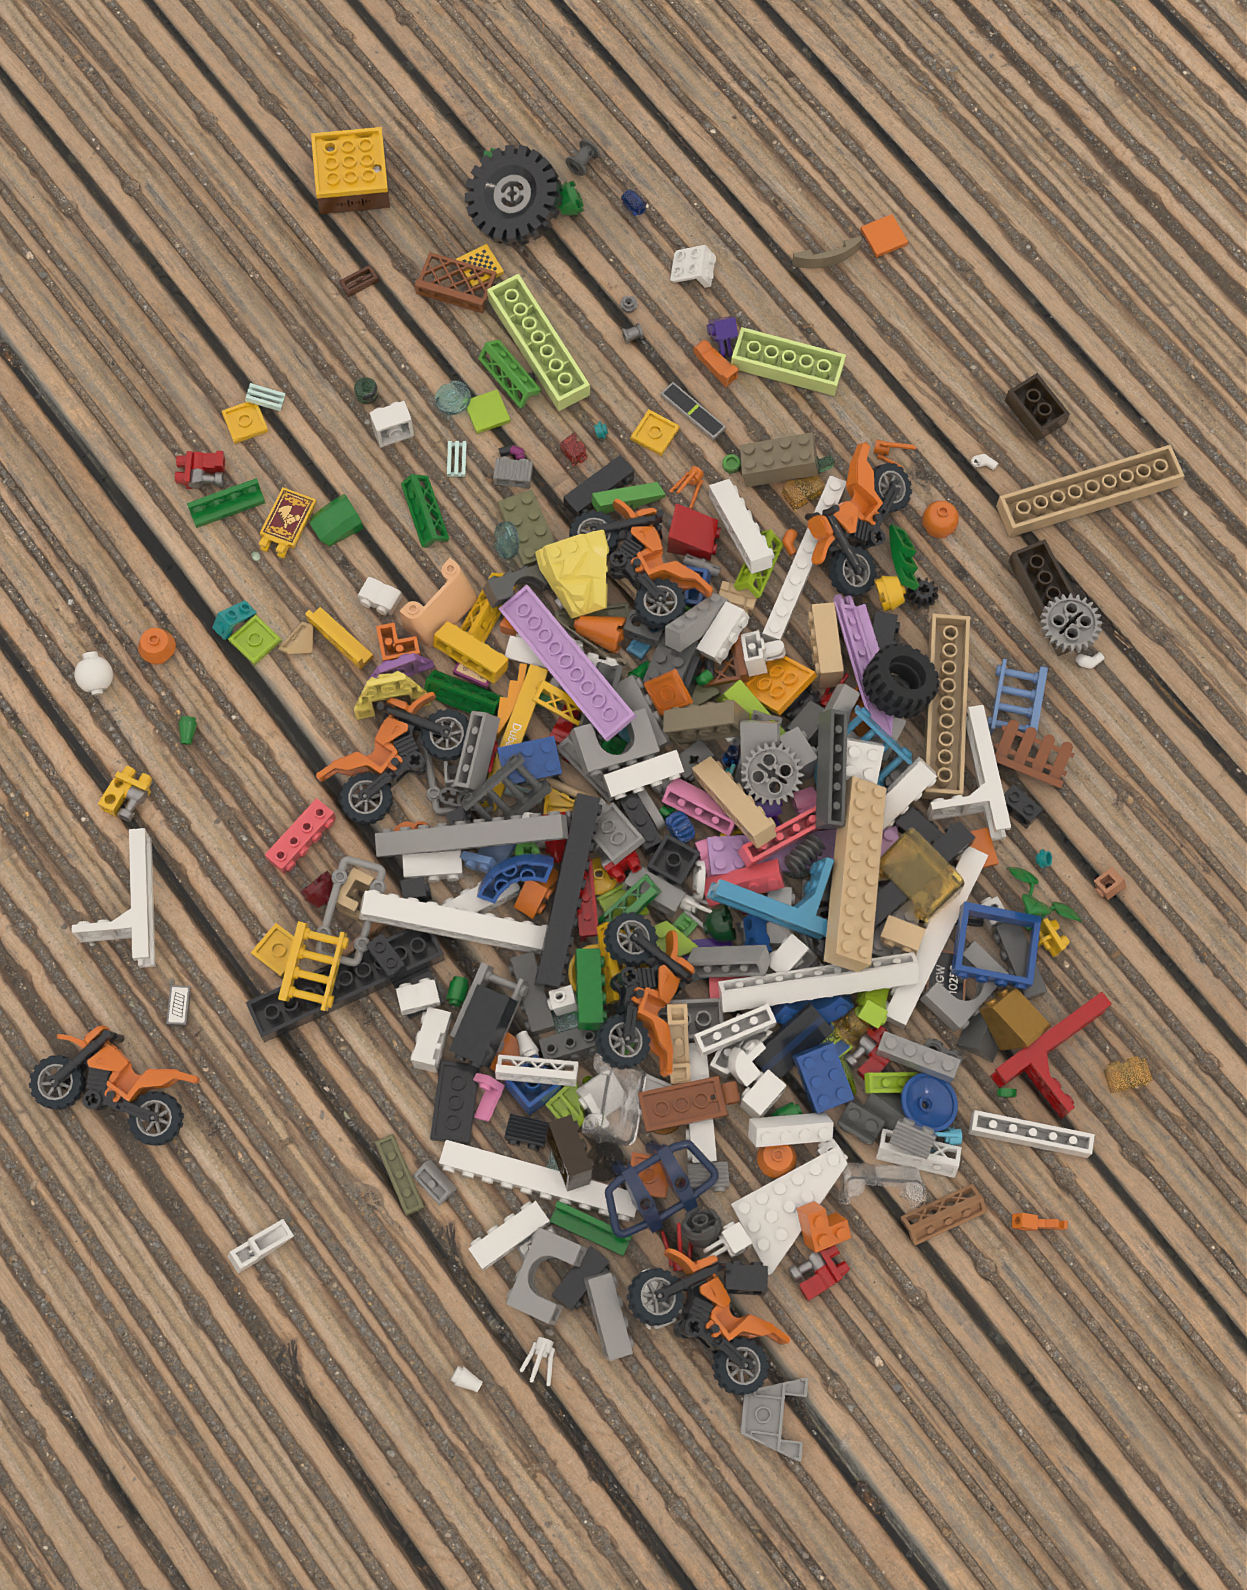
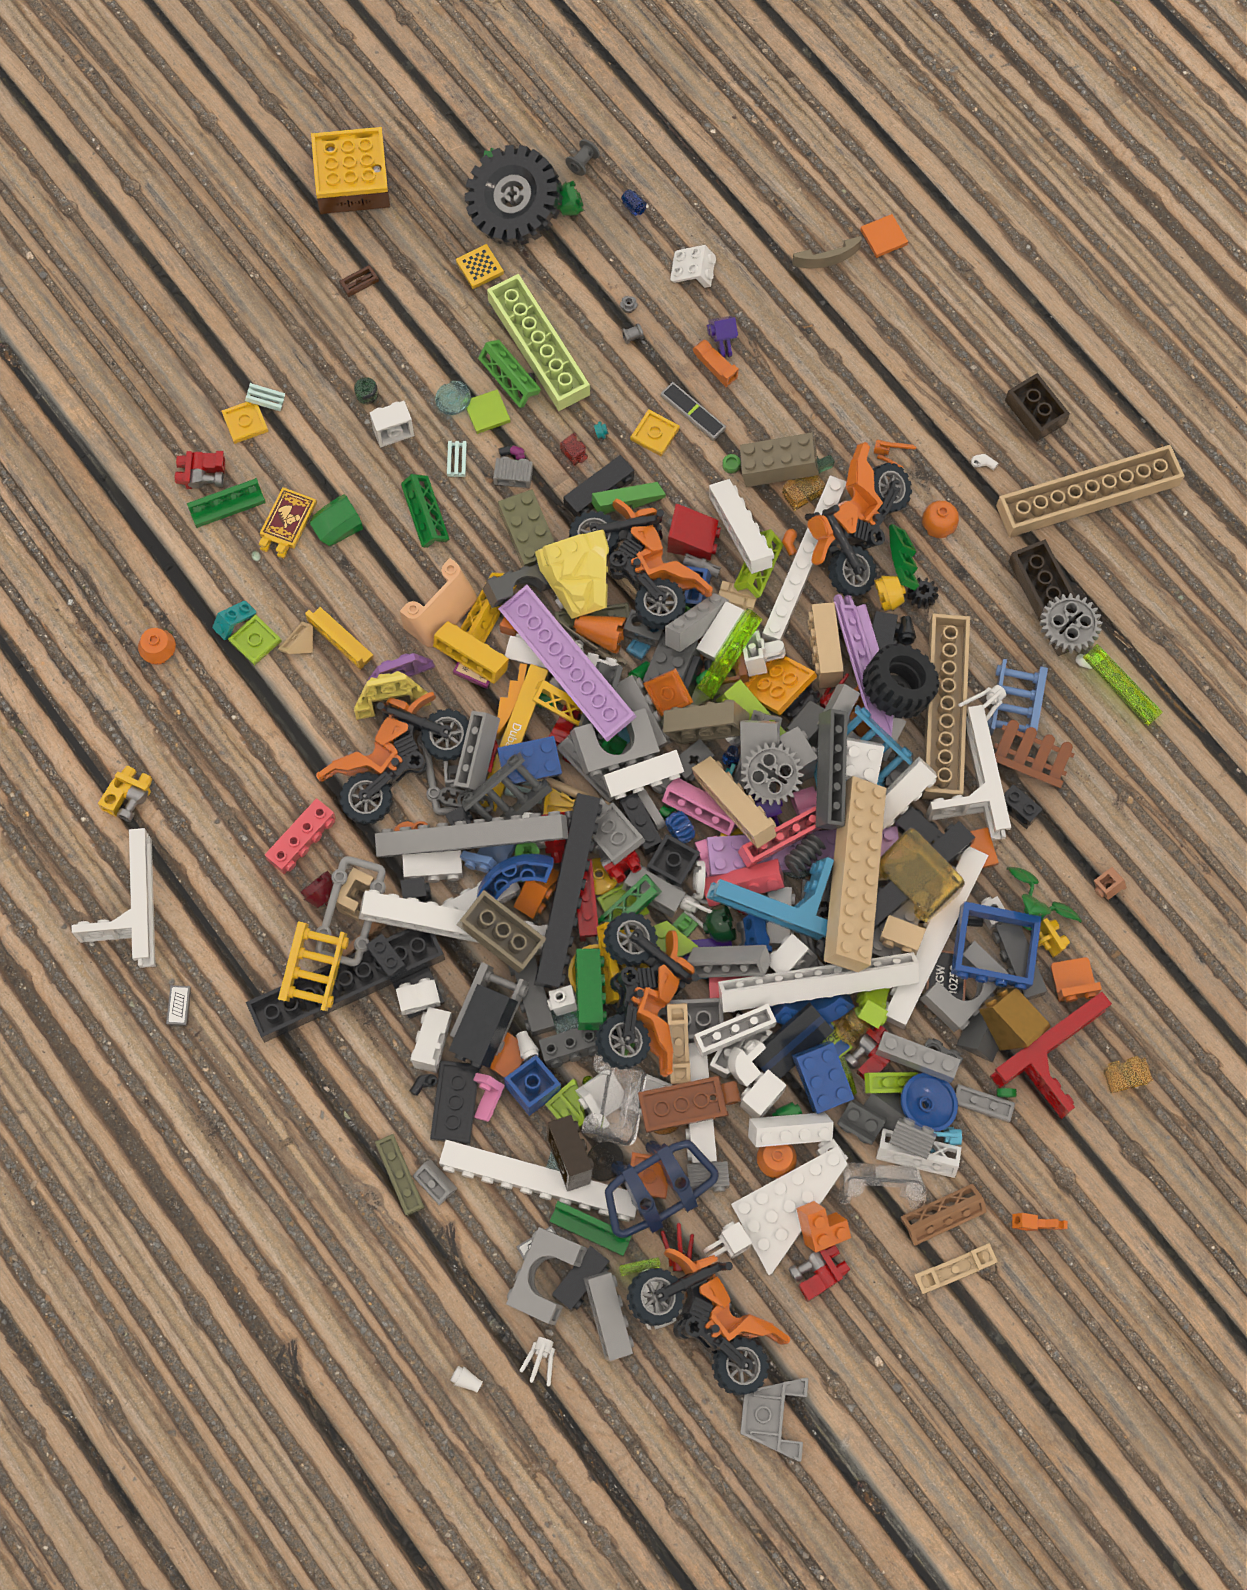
piece [29,1025,200,1146] -> none
white brick [74,652,113,695] -> none
green cone [178,716,197,745] -> none
white slope [228,1219,294,1274] -> none
yellow plate [251,923,307,978] -> none
white brick [358,577,402,615] -> none
orange brick [376,623,421,662] -> none
dark orange fence [415,252,497,314] -> none
green fence [424,670,503,716] -> none
green brick [446,976,469,1007] -> none
white brick [469,1201,550,1271] -> none
clear light blue tile [494,521,519,559] -> none
white fence [495,1055,578,1087] -> none
black brick [504,1114,548,1151] -> none
orange plant [669,466,704,509] -> none
dark grey cone [681,1207,722,1248] -> none
black brick [724,1261,768,1296] -> none
yellowish green brick [731,327,846,396] -> none
white brick [968,1110,1095,1158] -> none
teal plate [1036,849,1052,868] -> none
none -> black arm [409,1074,438,1096]
none -> dark tan brick [456,890,546,973]
none -> clear neon green tile [619,1257,661,1276]
none -> clear neon green plate [697,608,763,699]
none -> black cone [897,616,916,645]
none -> tan slope [914,1243,998,1294]
none -> light grey tile [955,1084,1015,1123]
none -> white plant [958,685,1006,721]
none -> orange bracket [1051,957,1102,1002]
none -> clear neon green plate [1083,644,1163,726]

